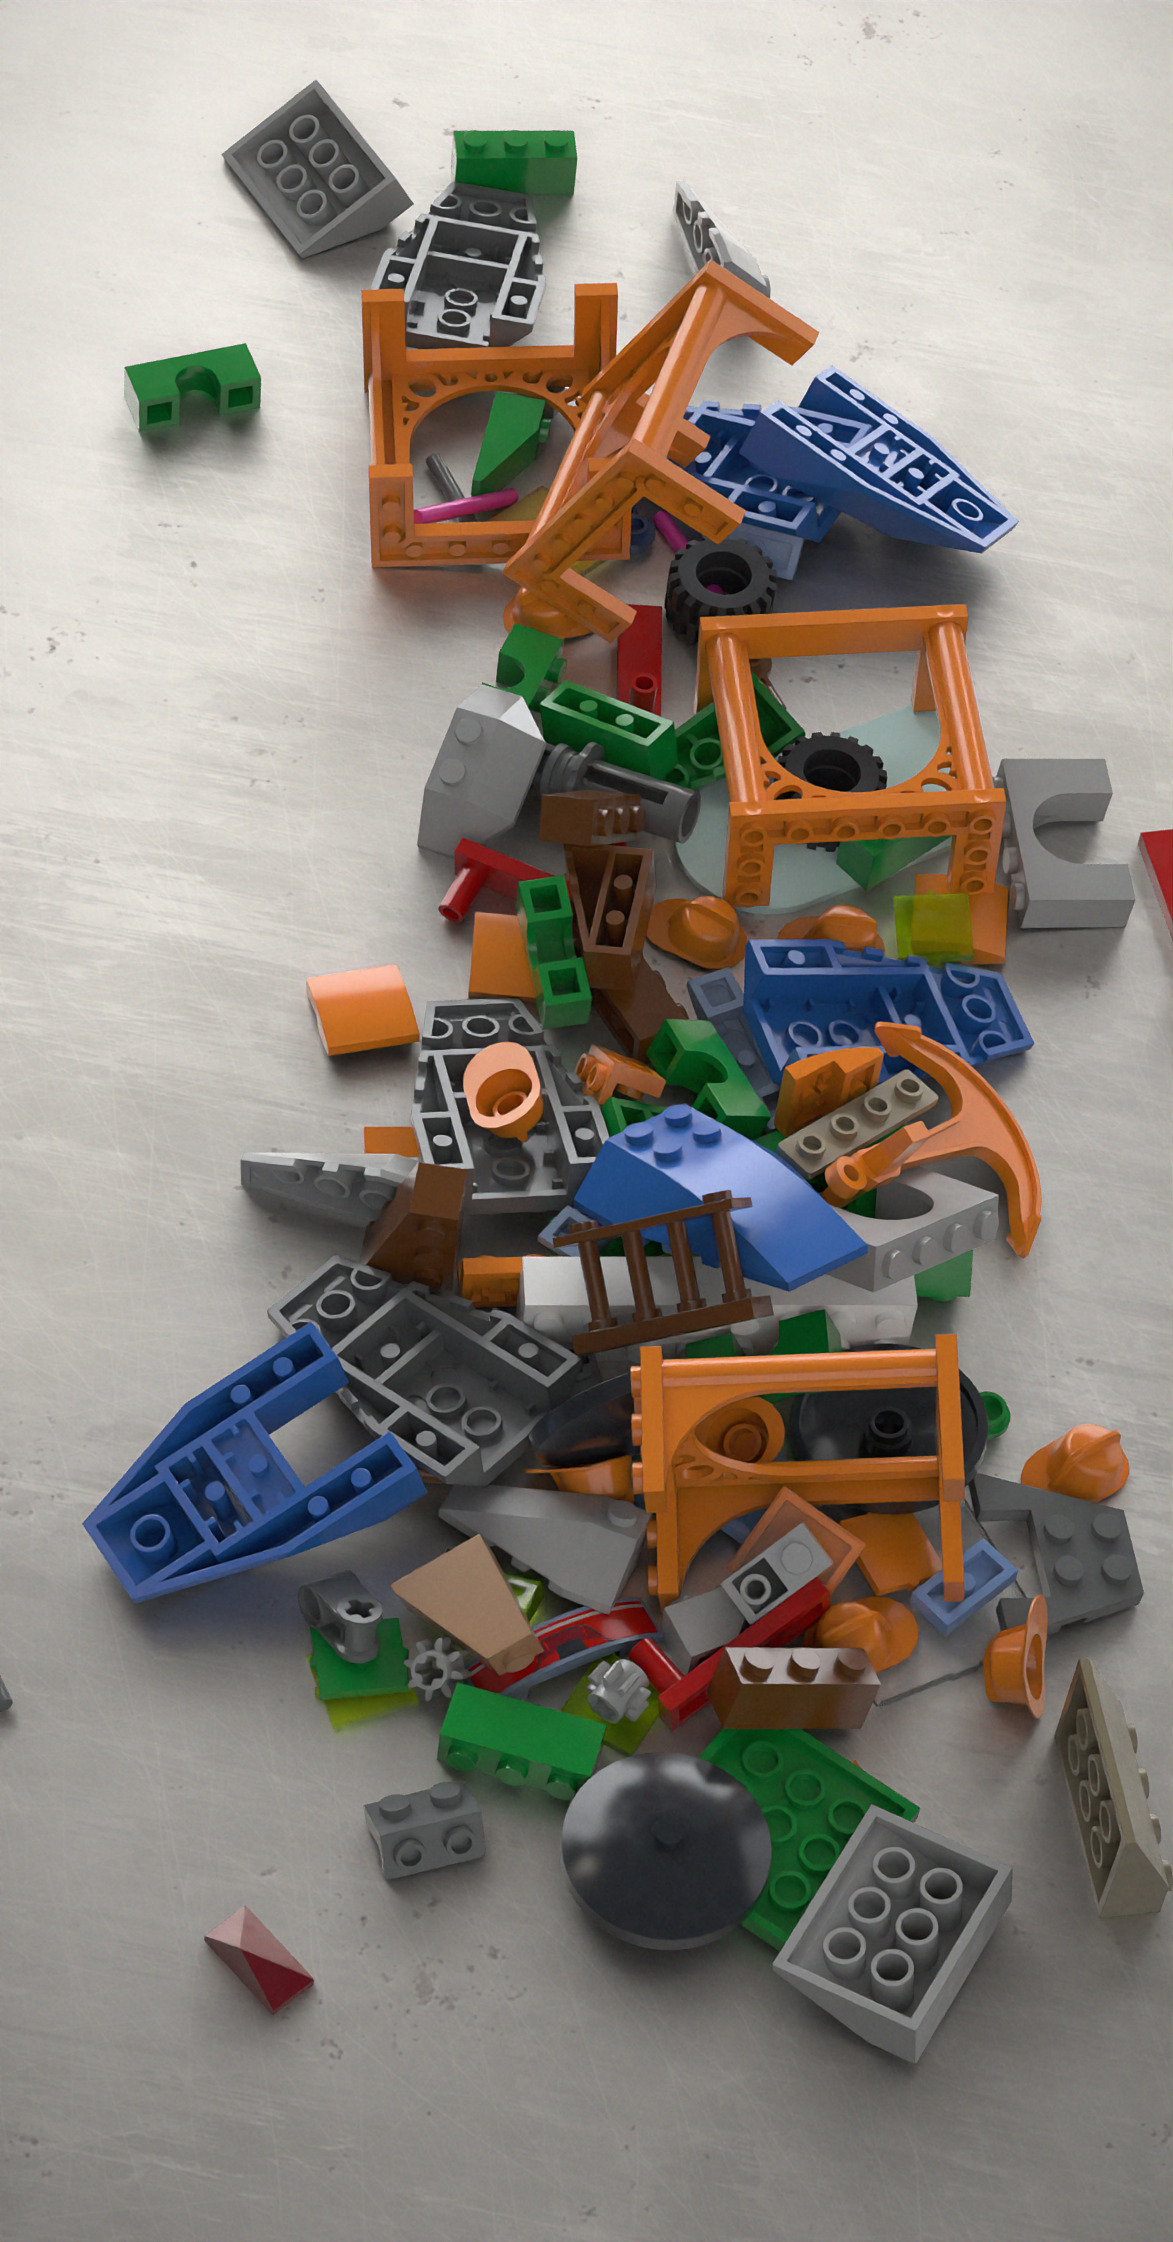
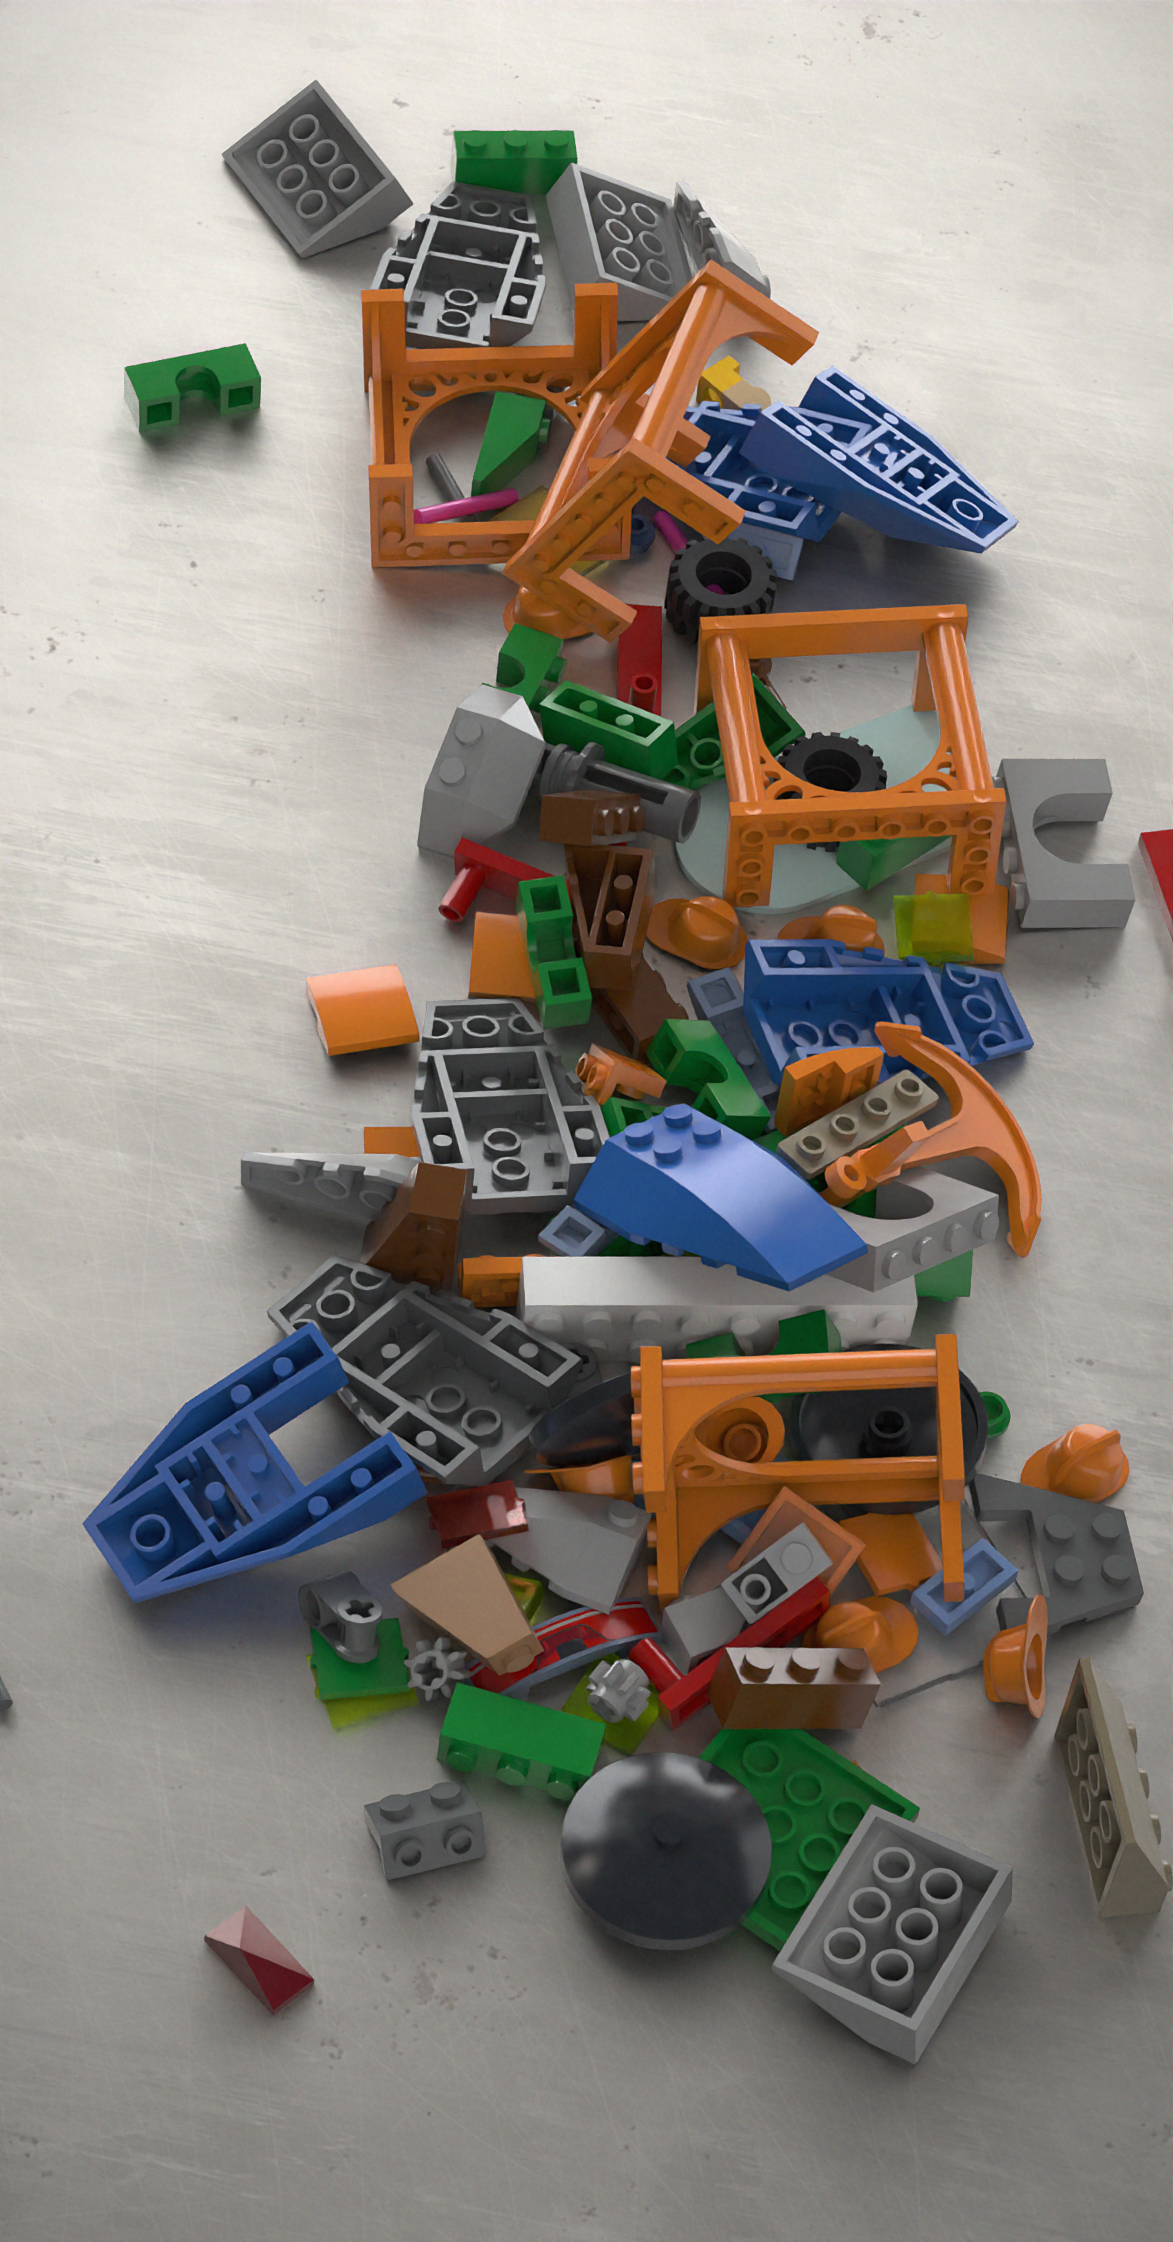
orange piece [463,1042,544,1143] -> none
reddish brown fence [552,1190,774,1355] -> none
none -> clear red piece [426,1480,529,1549]
none -> light grey slope [545,162,692,321]
none -> leg [696,355,771,411]

